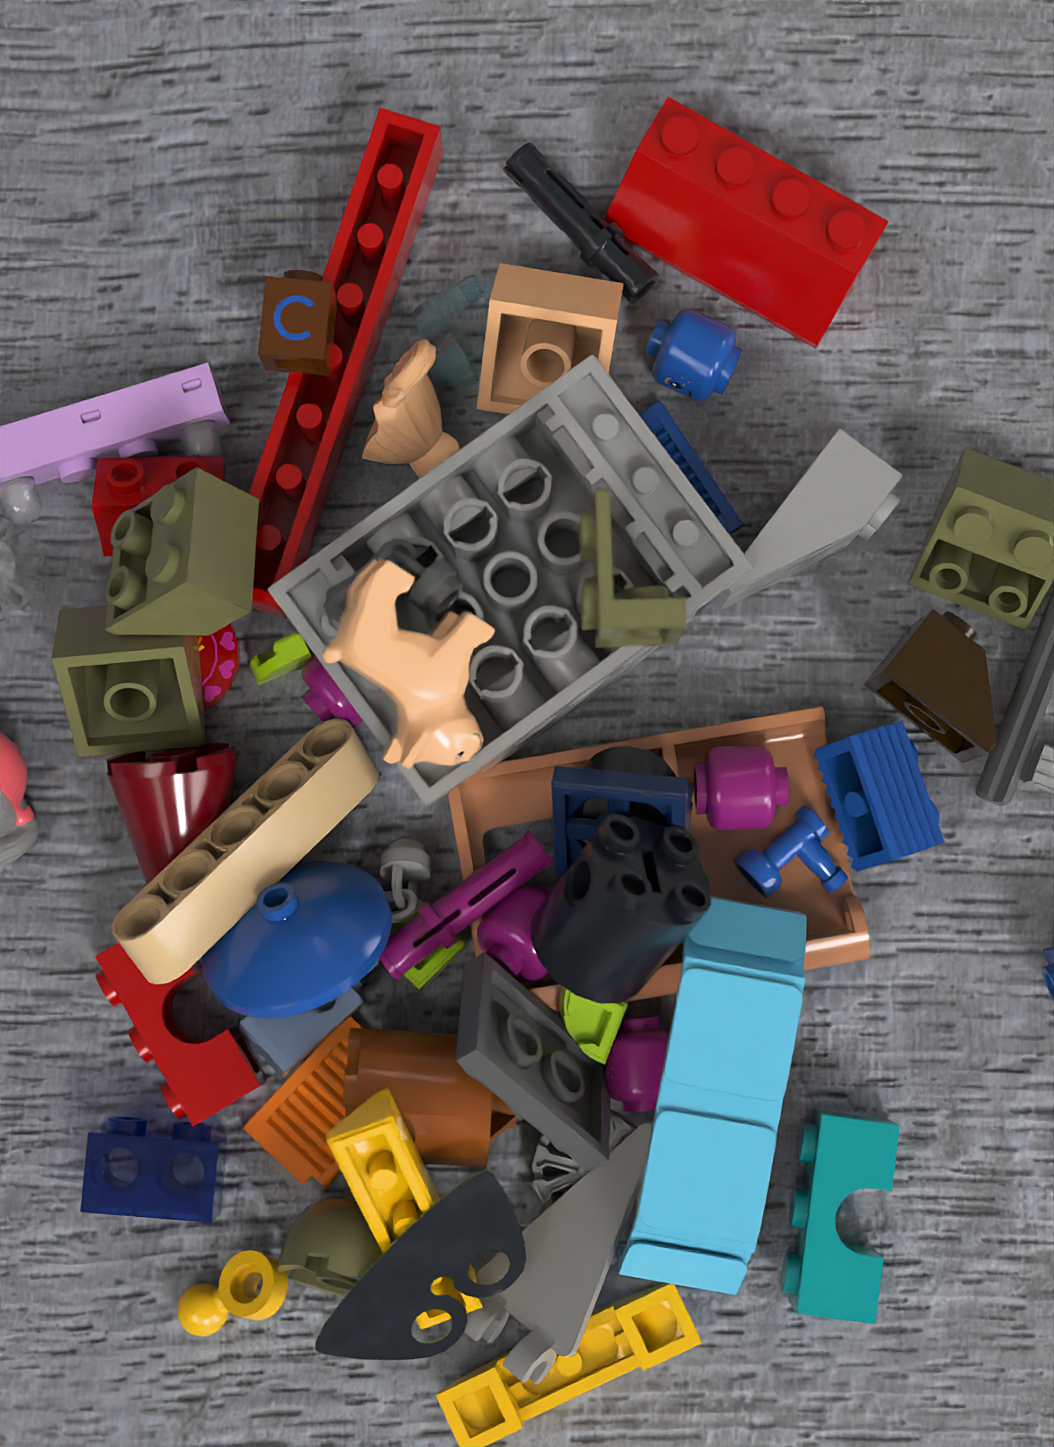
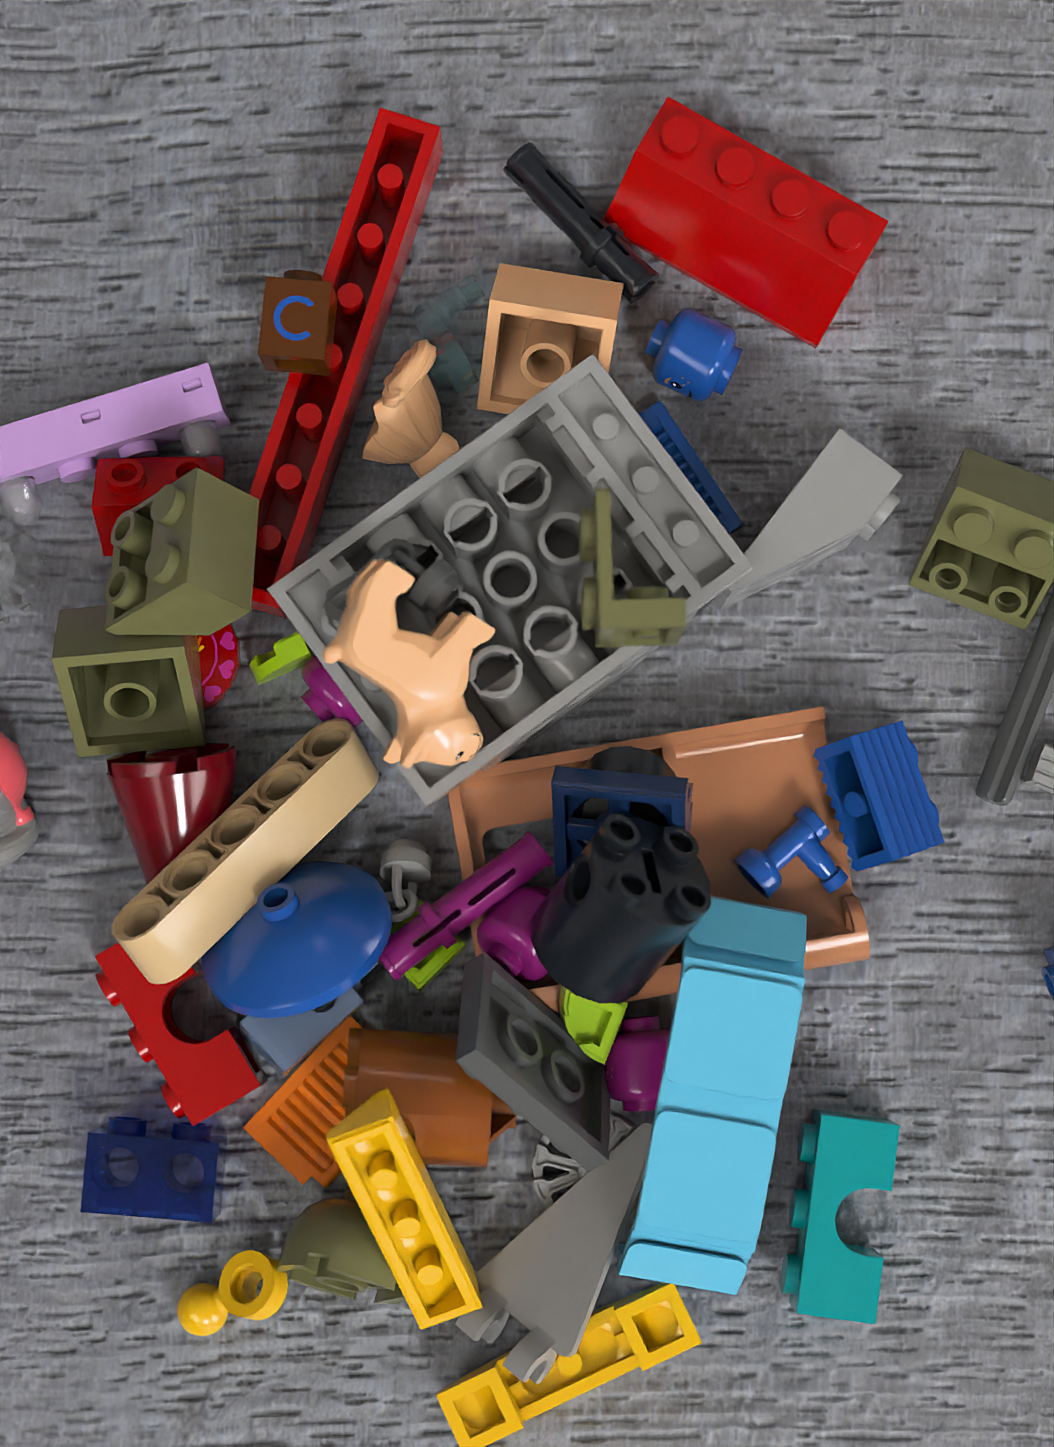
black piece [315,1170,526,1360] -> none
magenta head [694,745,789,830] -> none
dark brown slope [863,609,997,763] -> none

